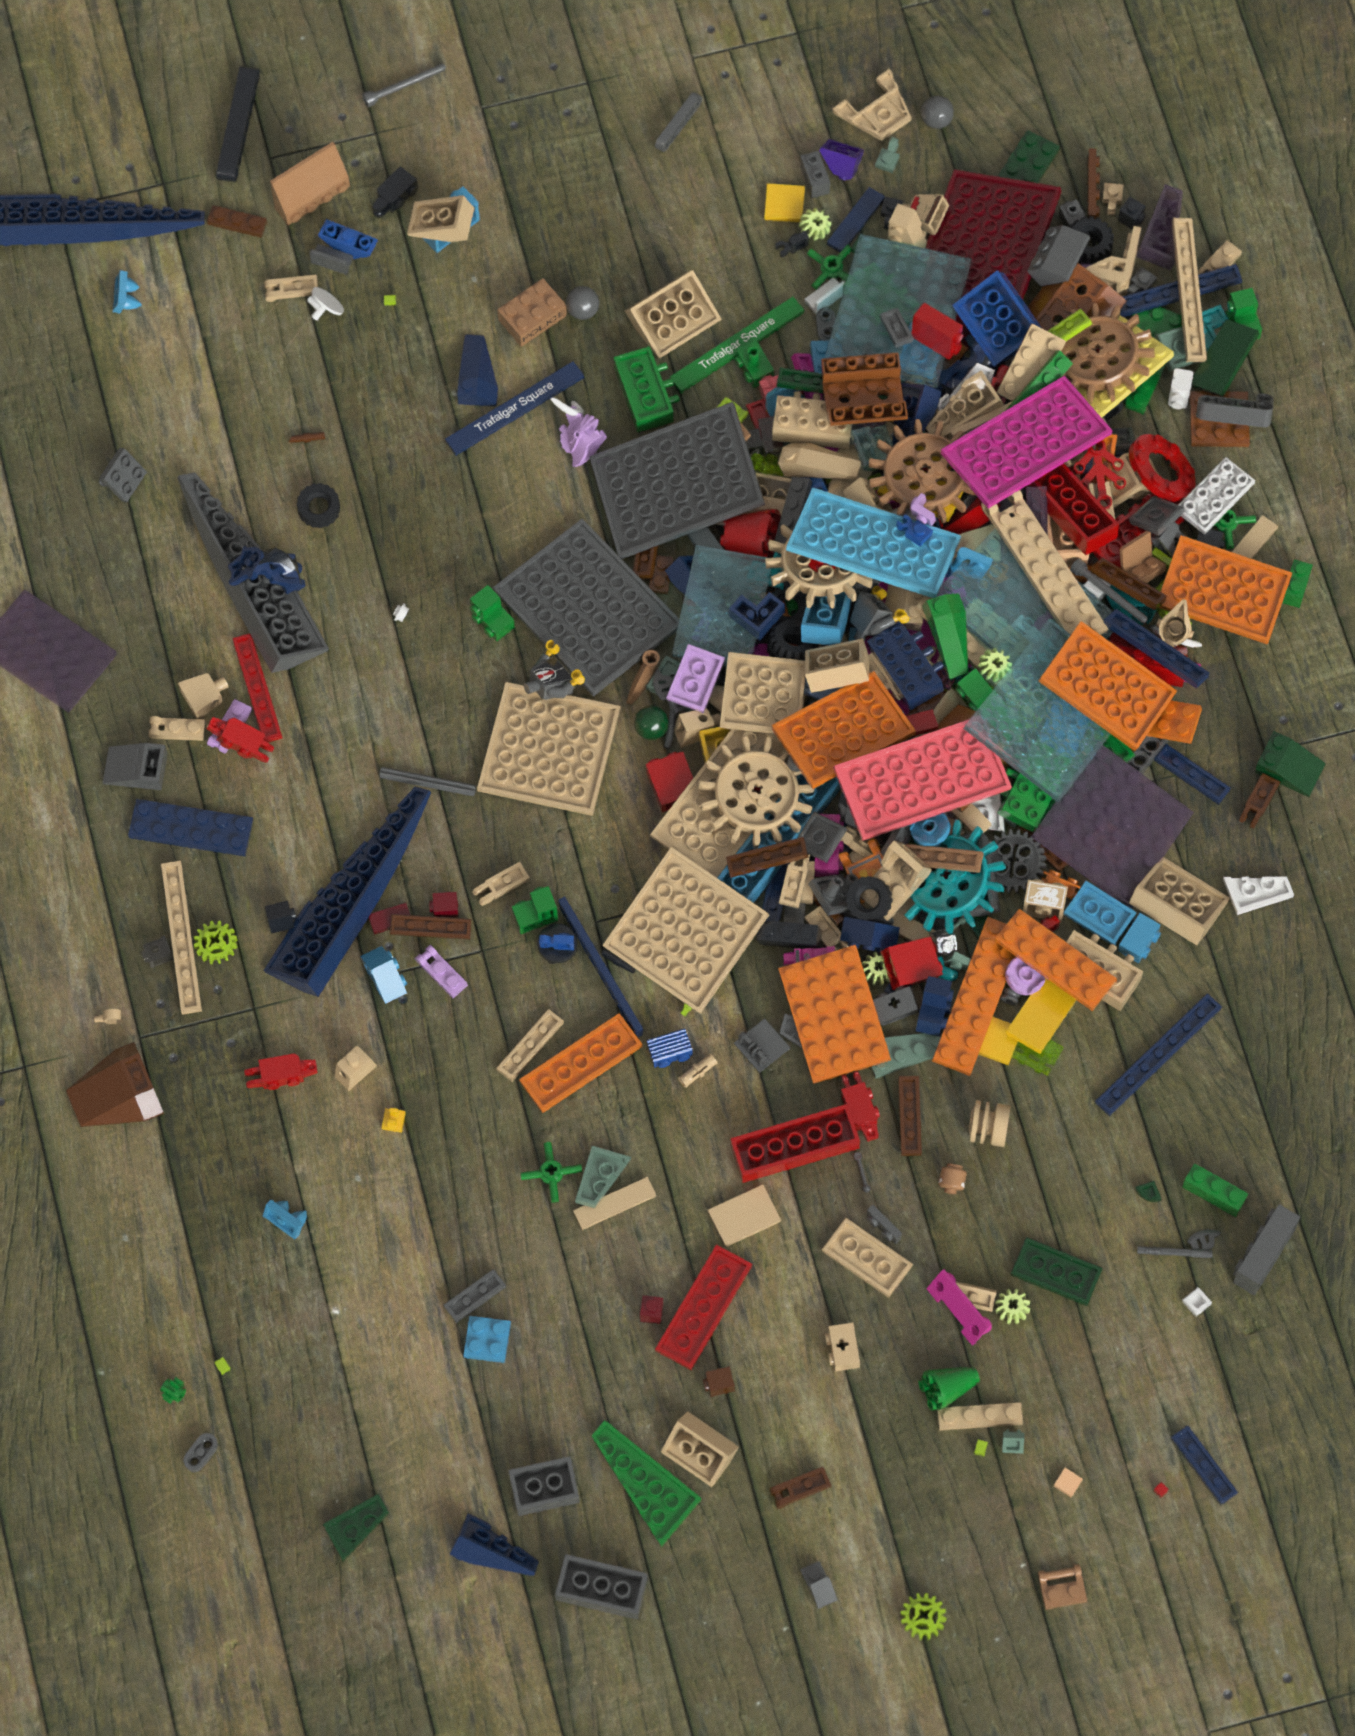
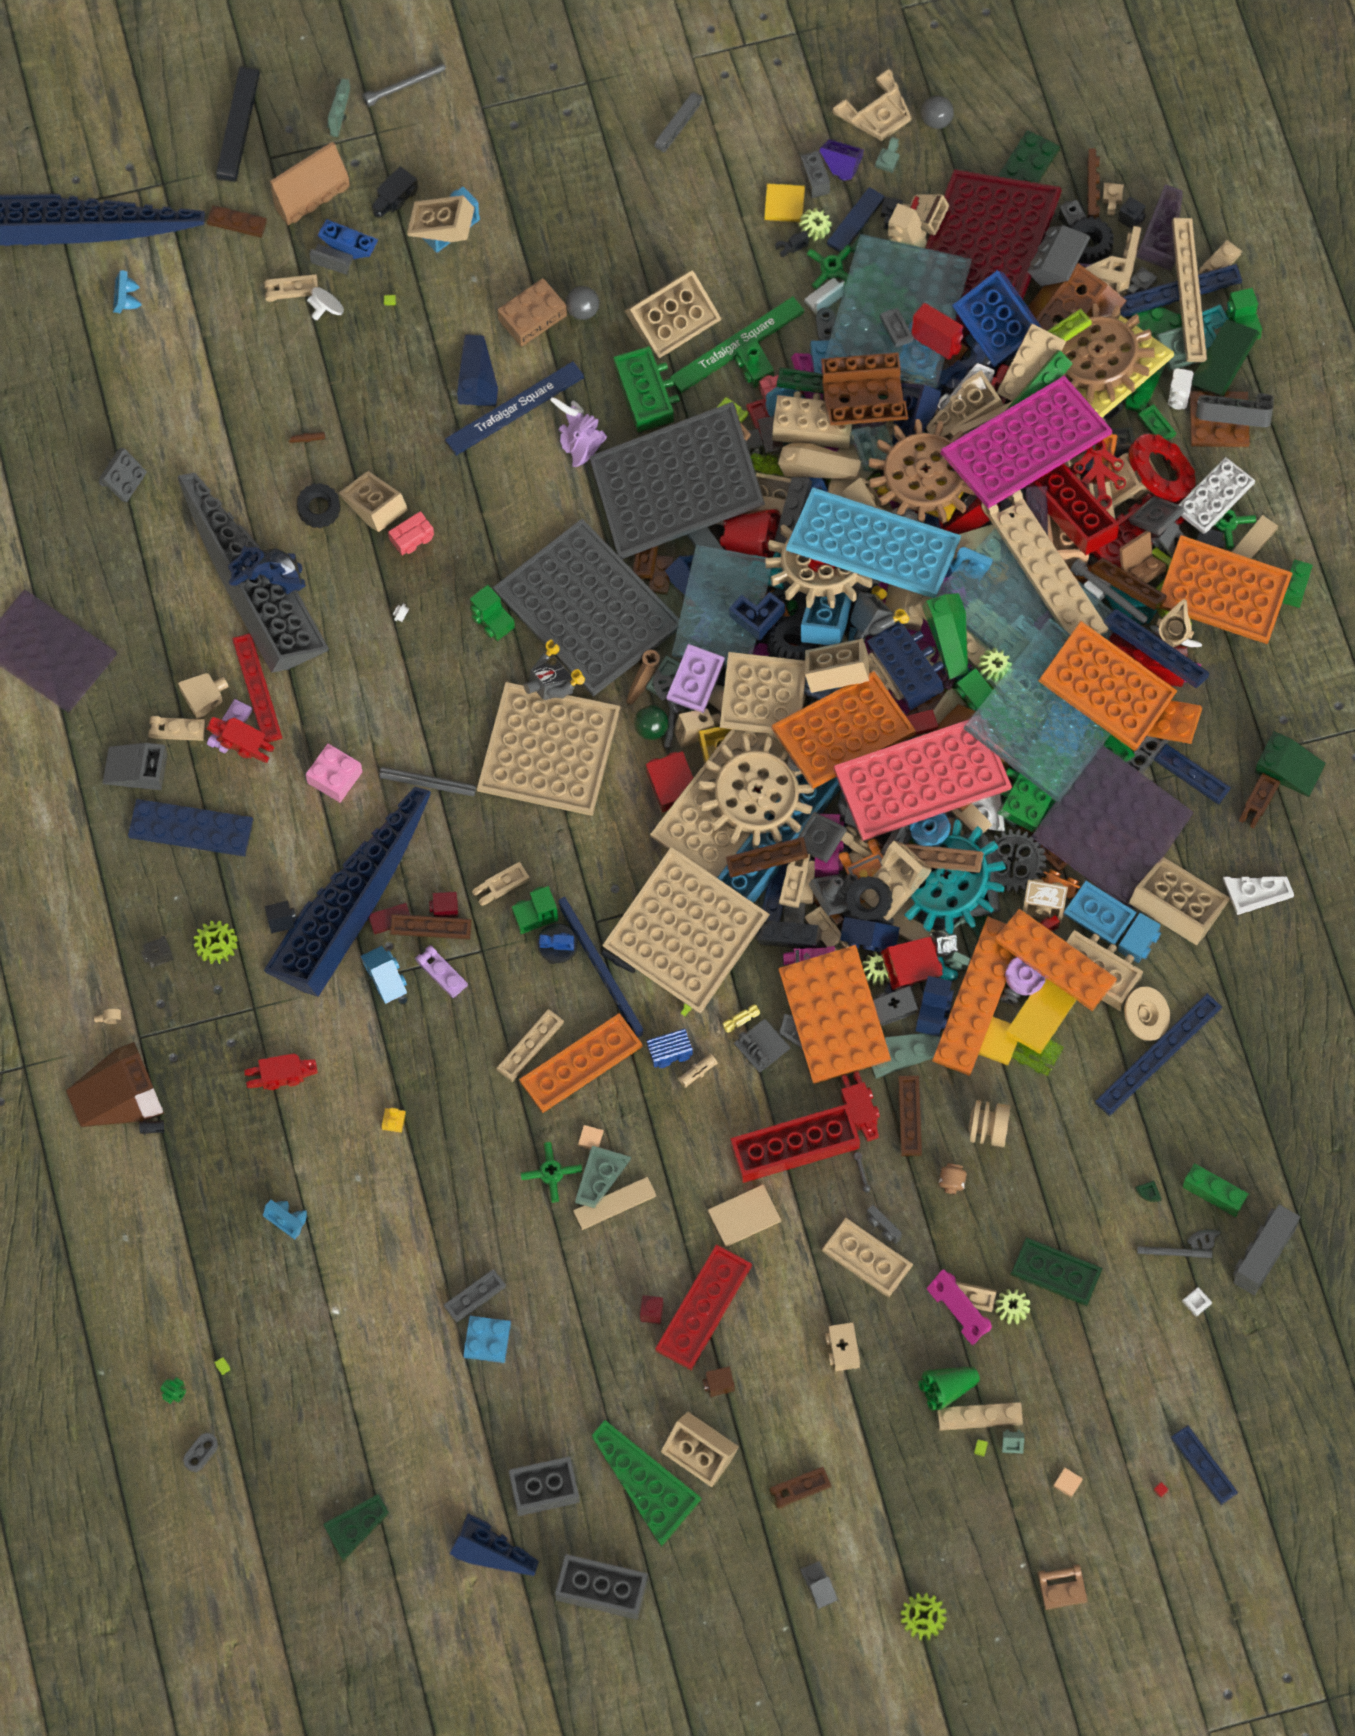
tan plate [161,861,202,1015] -> none
tan torso [335,1045,377,1091] -> none
blue plate [896,515,933,547] -> none
lavender bracket [910,493,936,527] -> none
none -> black pin [139,1119,164,1136]
none -> bright pink brick [306,744,362,803]
none -> sand green wing [327,78,350,137]
none -> tan slope [339,471,408,532]
none -> coral brick [388,512,434,555]
none -> light nougat tile [578,1125,604,1149]
none -> light yellow axle [723,1004,760,1033]
none -> tan hat [1124,987,1170,1041]
none -> green plate [1138,404,1176,441]

